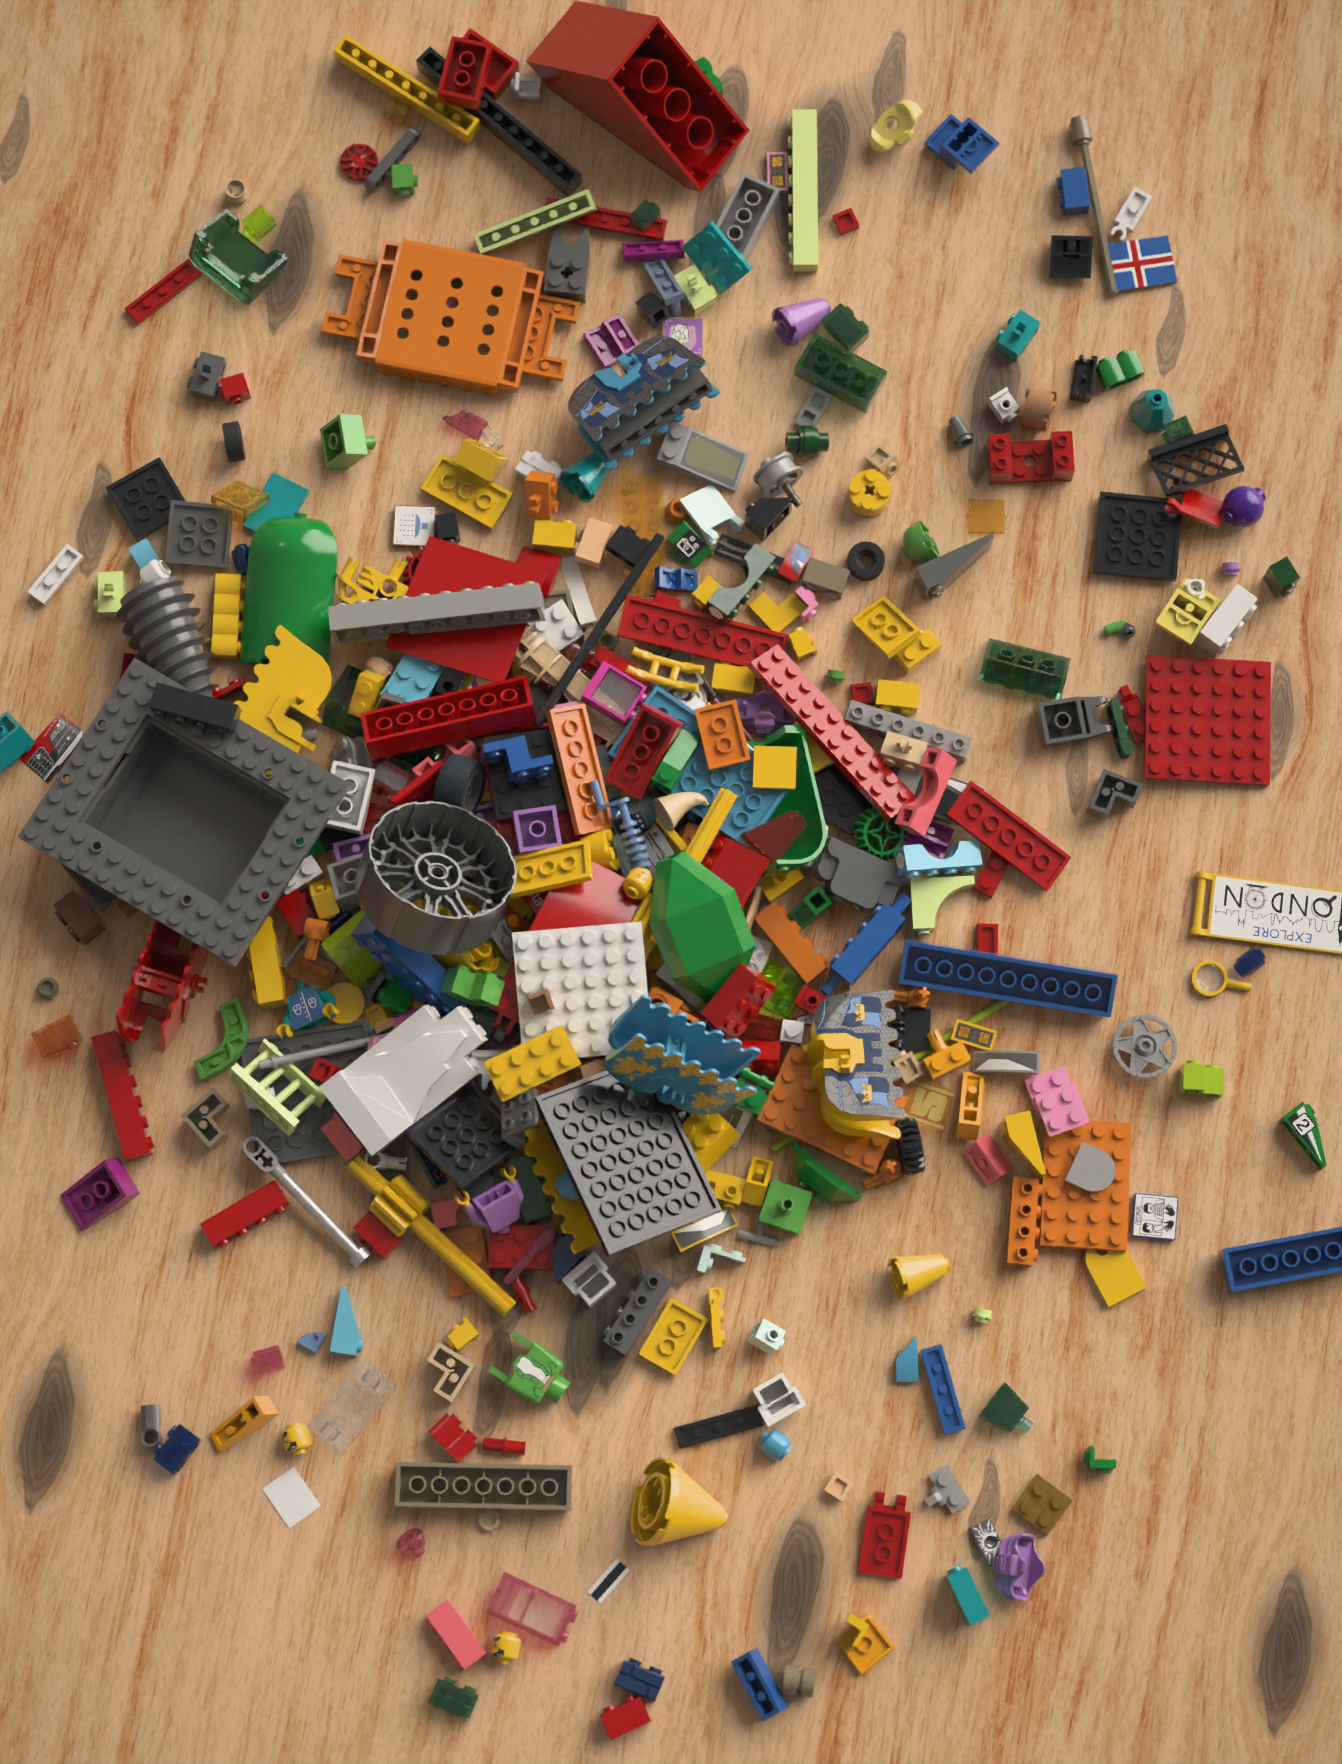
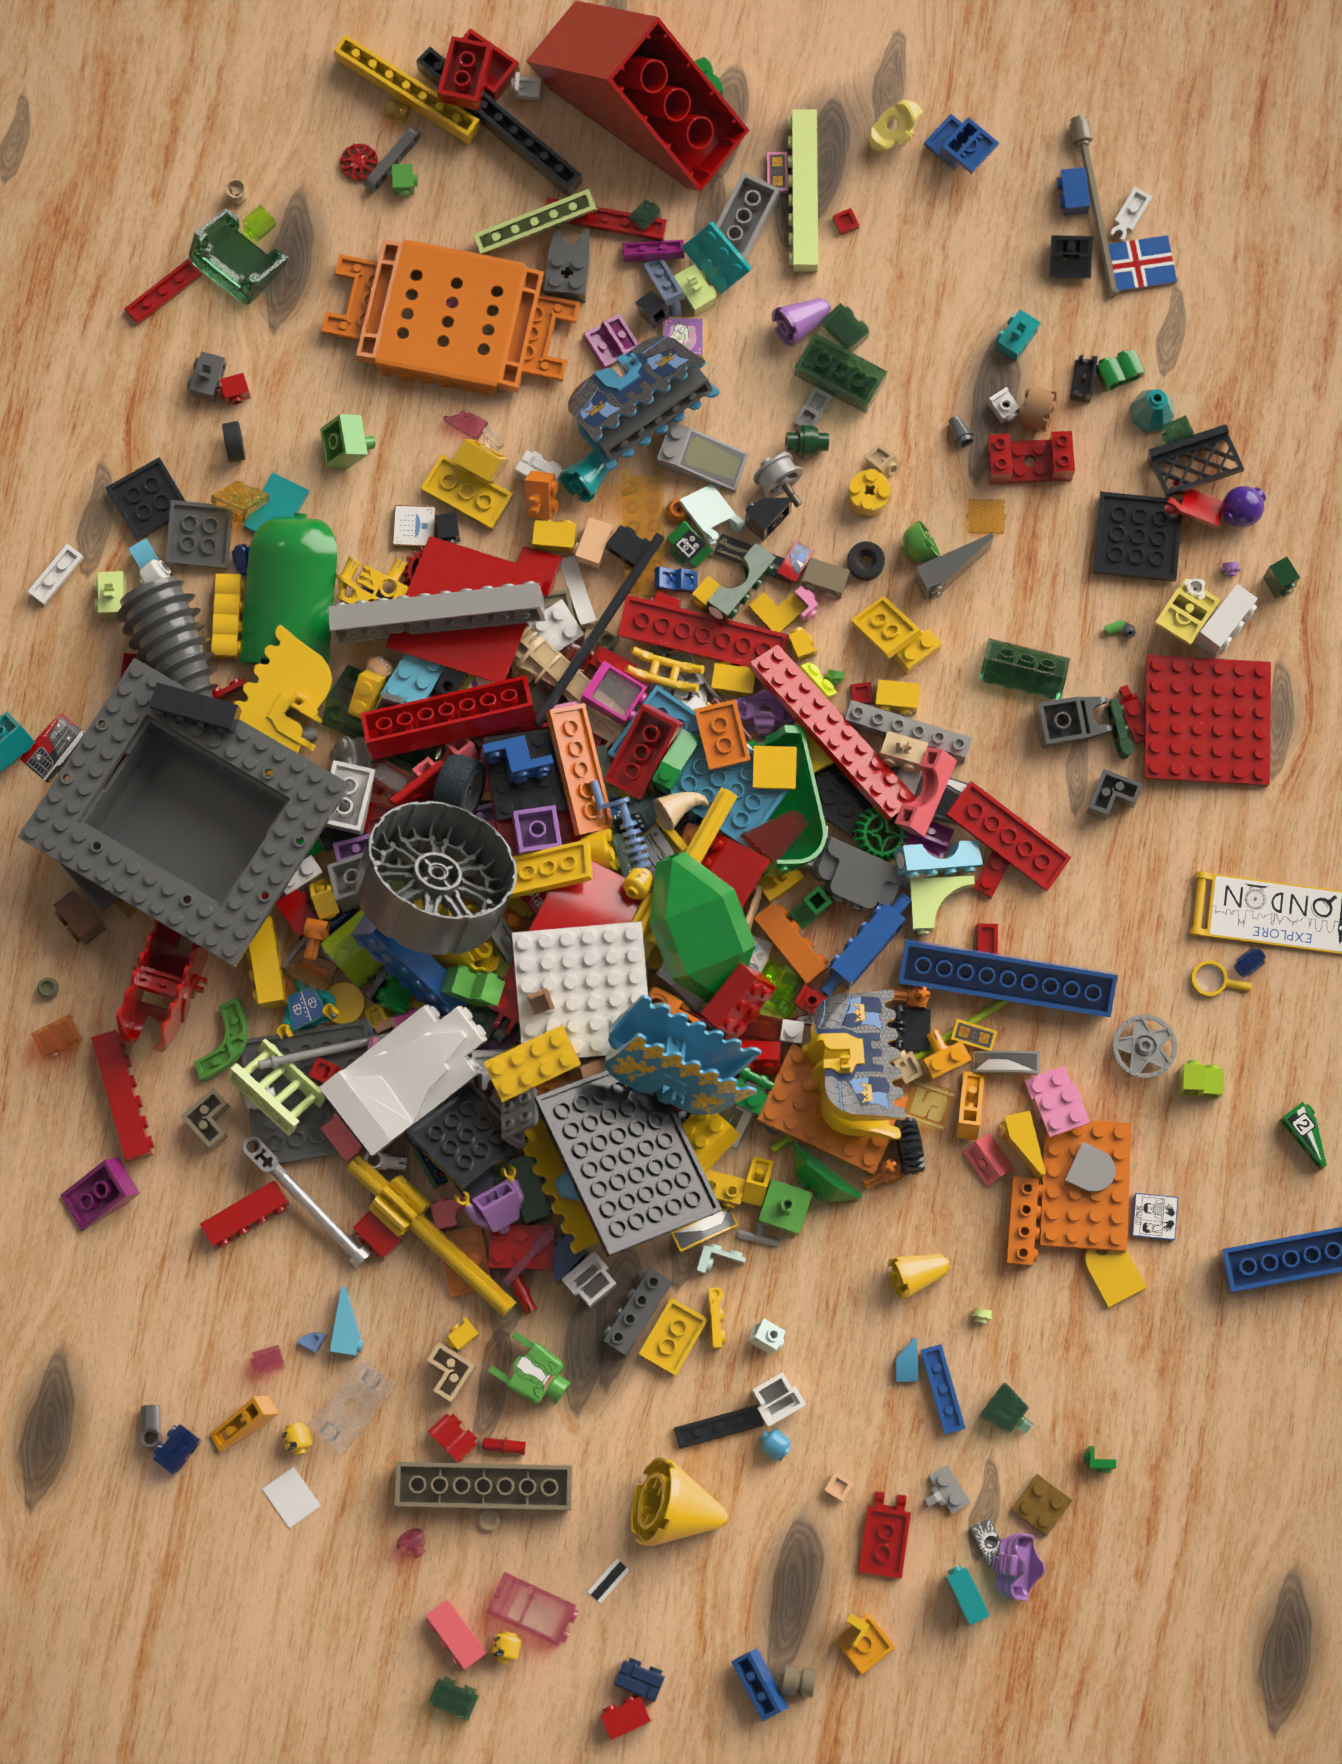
none -> neon yellow plate [799,662,837,700]

